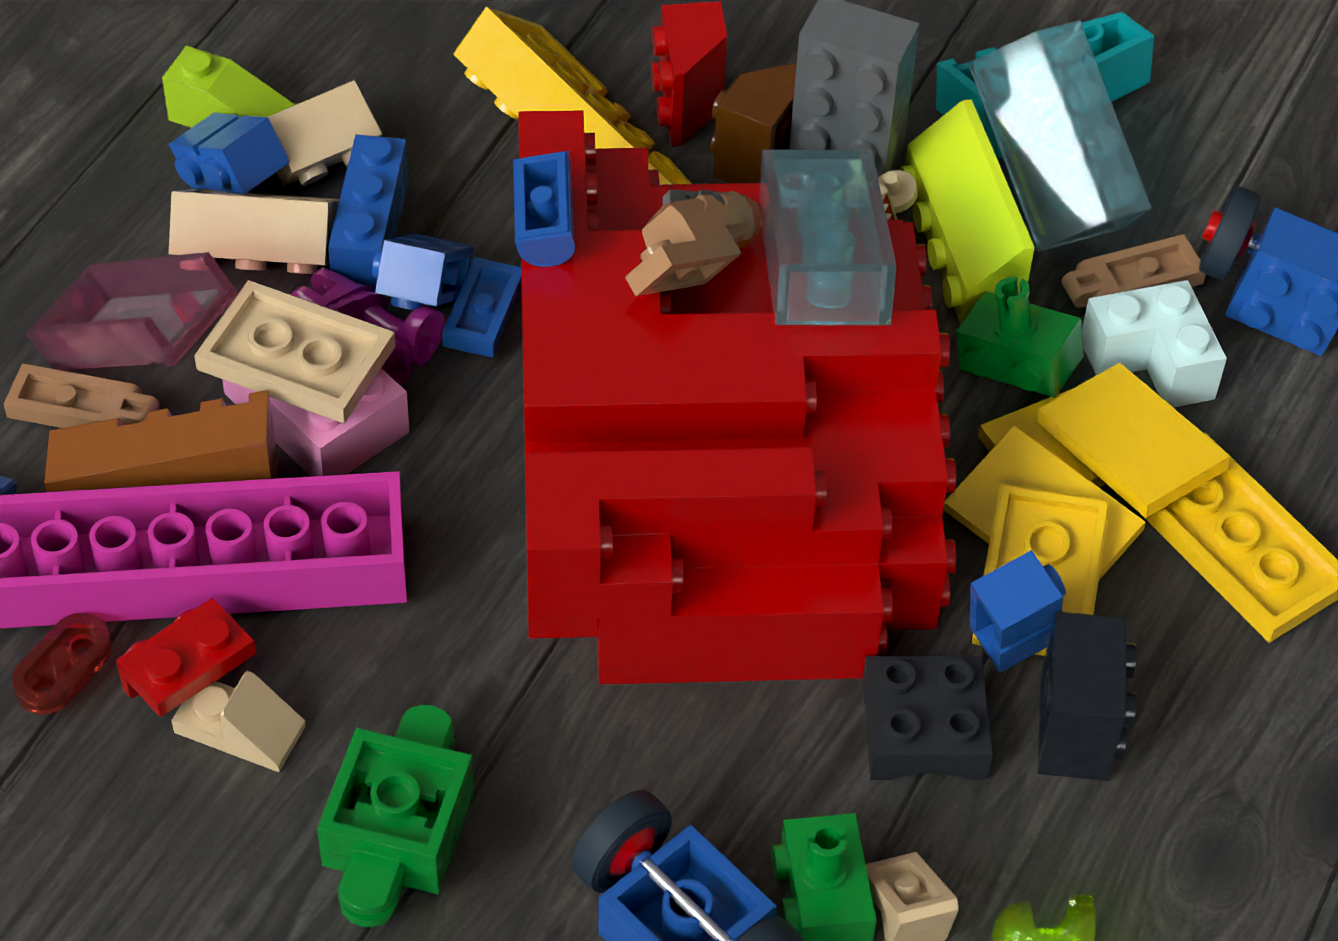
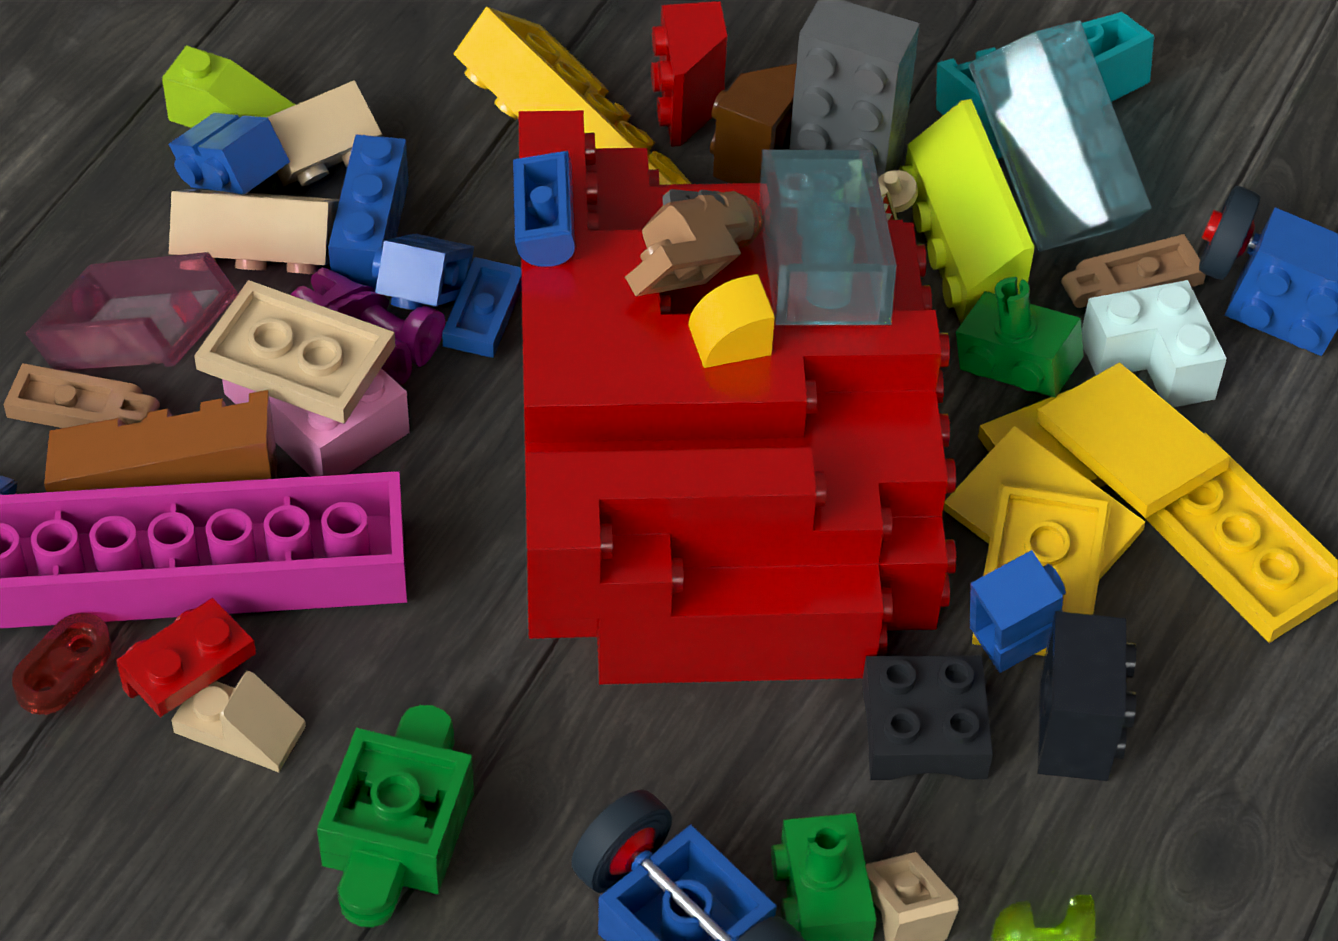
none -> yellow brick [688,274,775,368]

